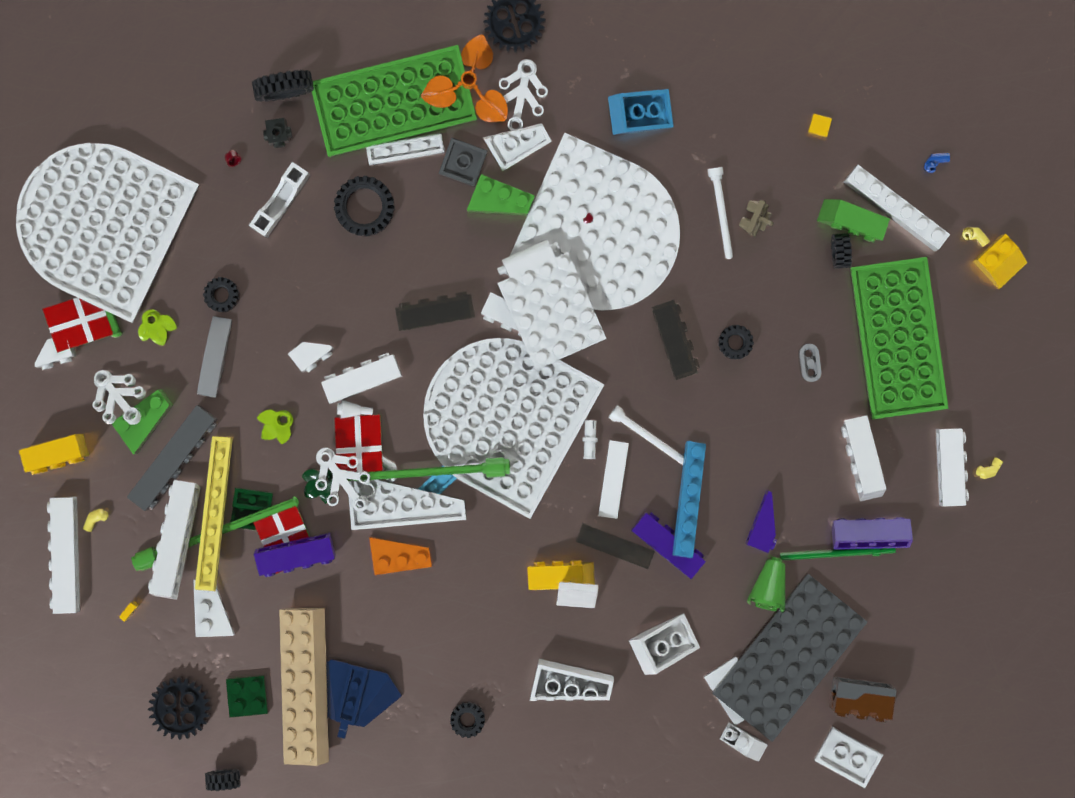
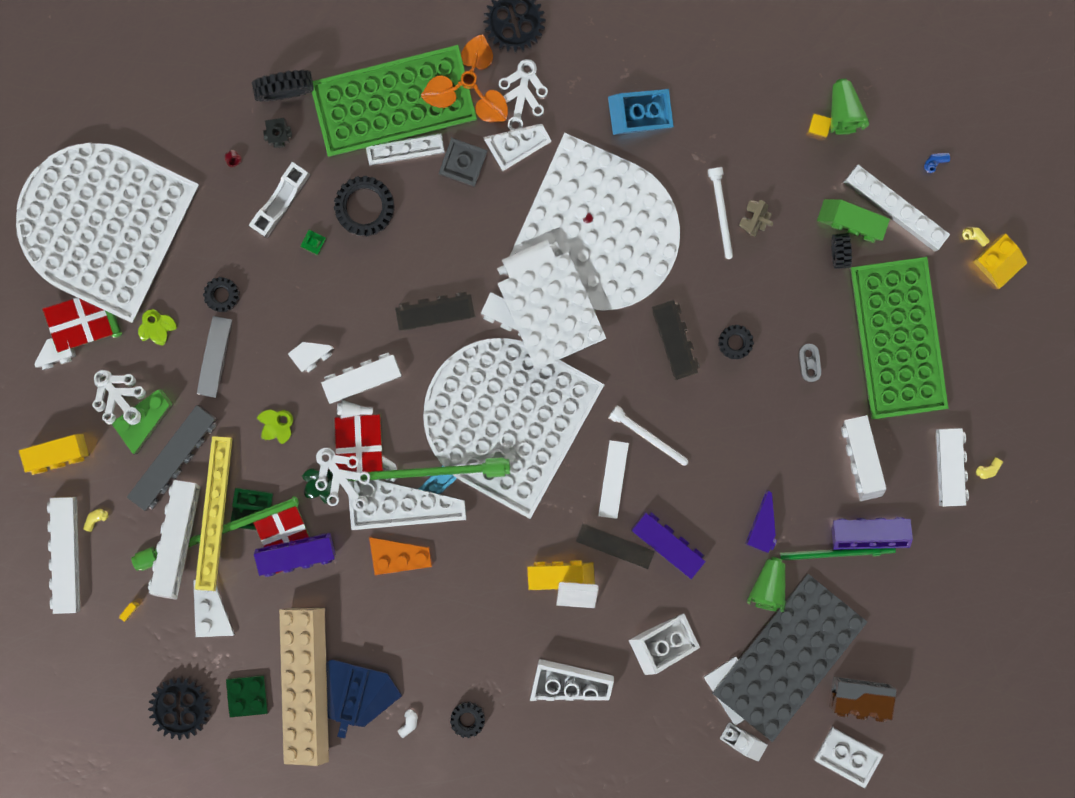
black tyre [205,769,241,791] -> none
bright green wedge [467,174,535,216] -> none
white pin [582,420,598,459] -> none
dark azure plate [672,441,706,558] -> none
none -> green tile [300,230,327,255]
none -> white arm [397,710,418,738]
none -> bright green cone [830,79,869,135]

